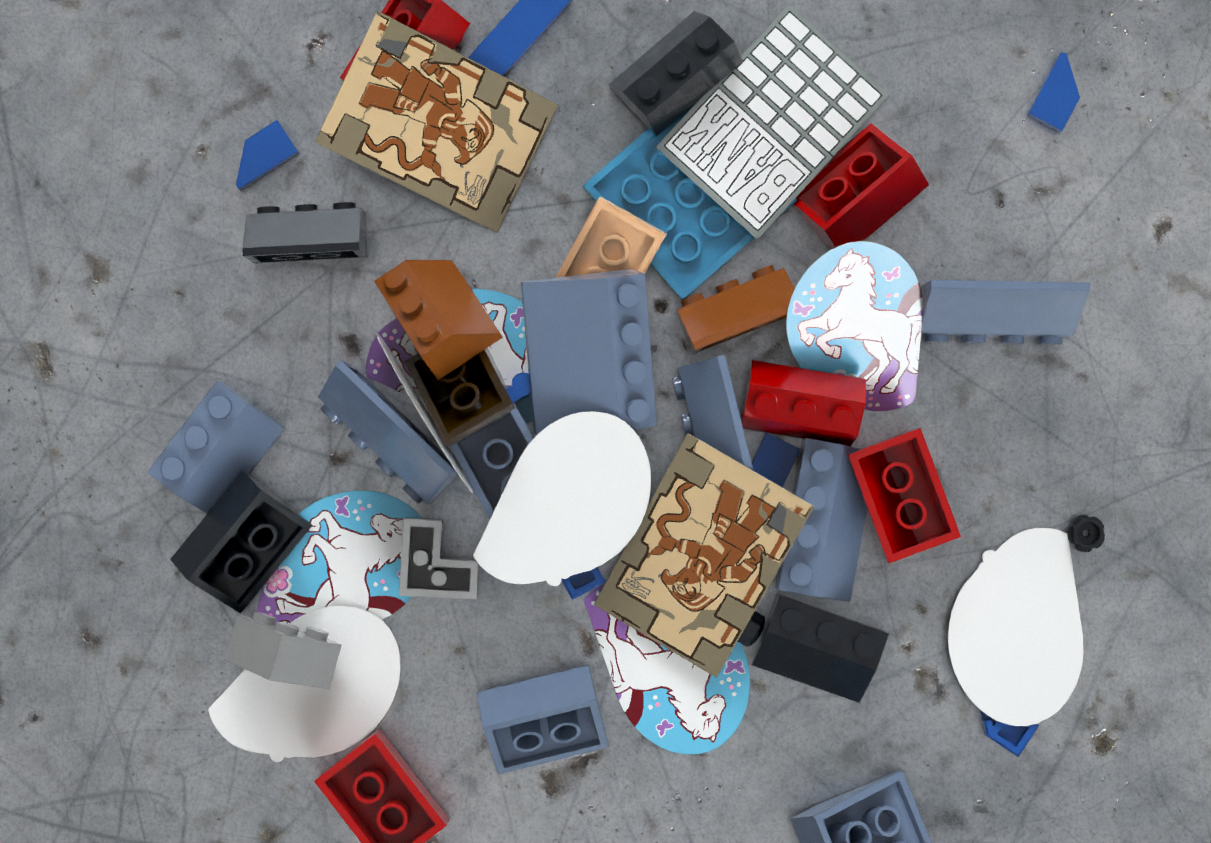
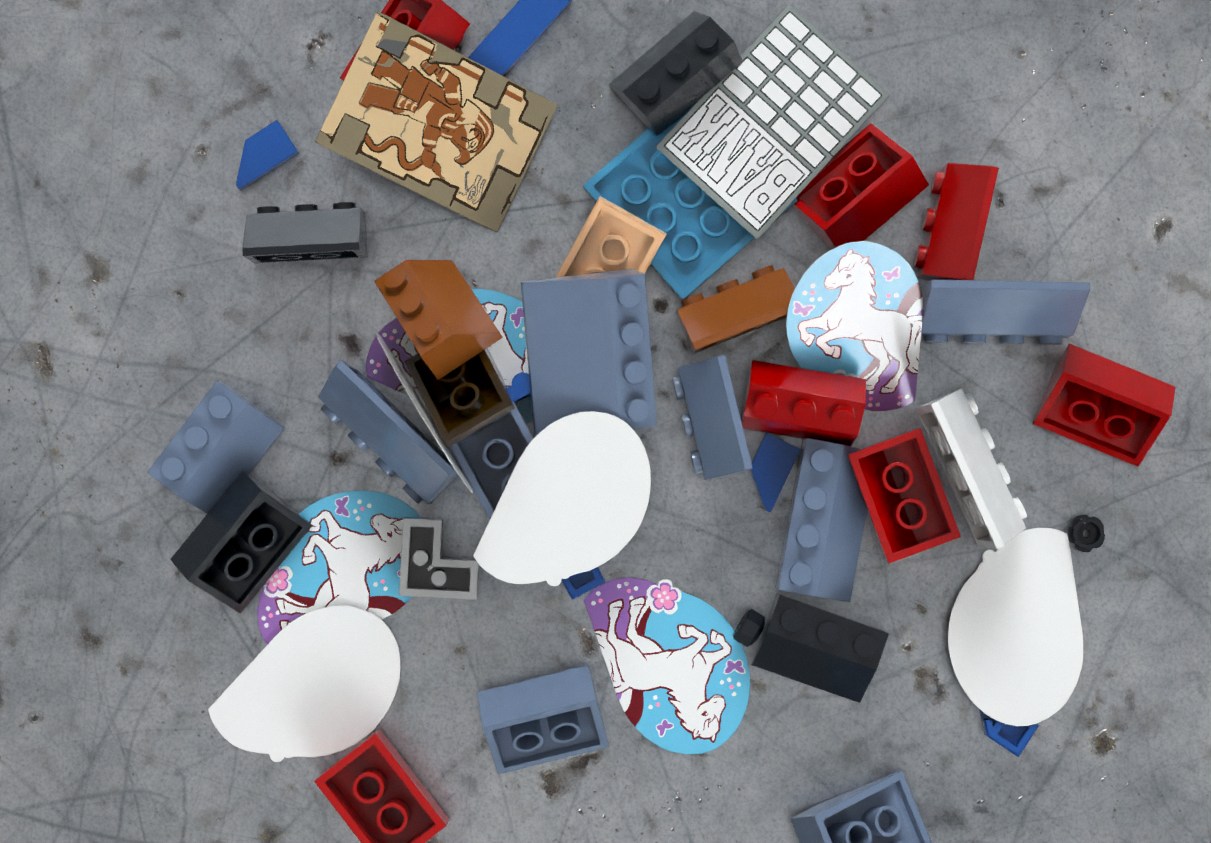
light grey brick [225,612,342,689] -> none
sticker [594,433,815,678] -> none
blue tile [1027,52,1080,133] -> none
none -> red slope [914,163,999,281]
none -> white slope [915,388,1027,549]
none -> red slope [1033,343,1176,467]

